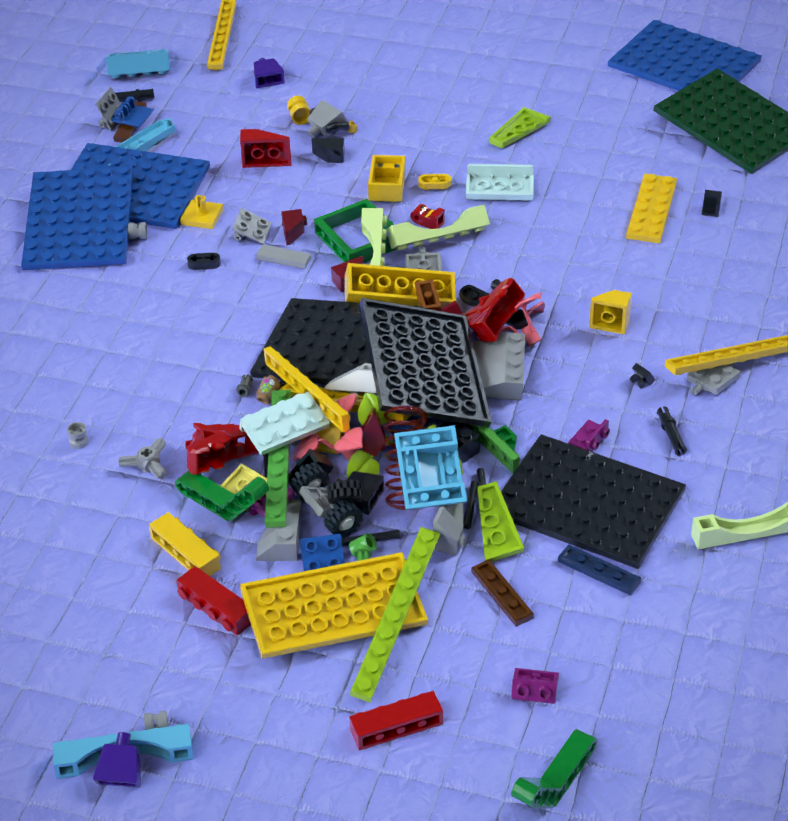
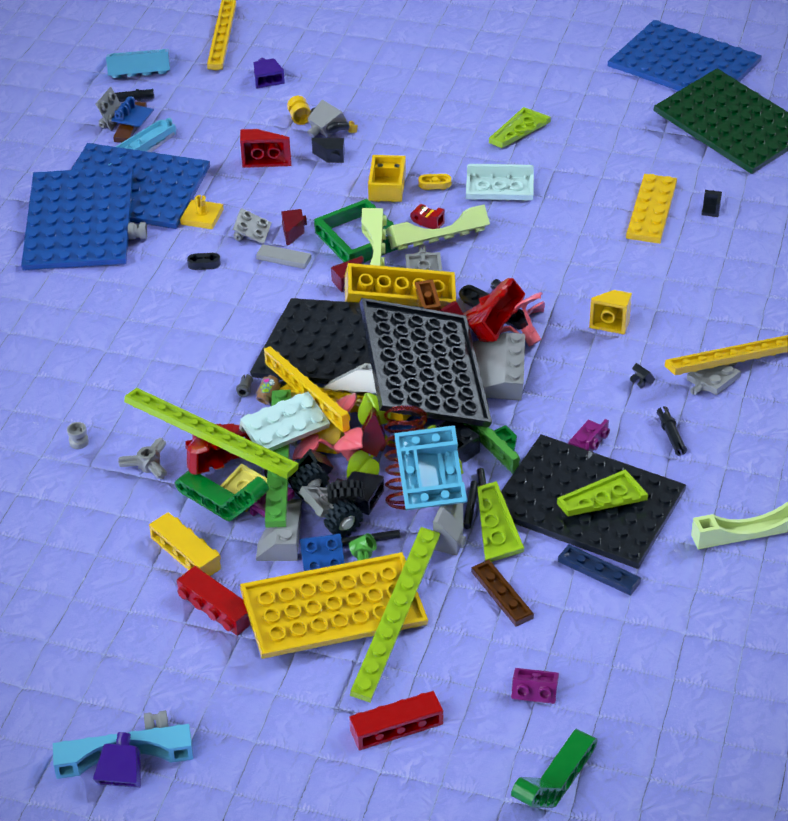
none -> lime plate [124,388,299,479]
none -> lime wing [557,469,648,516]

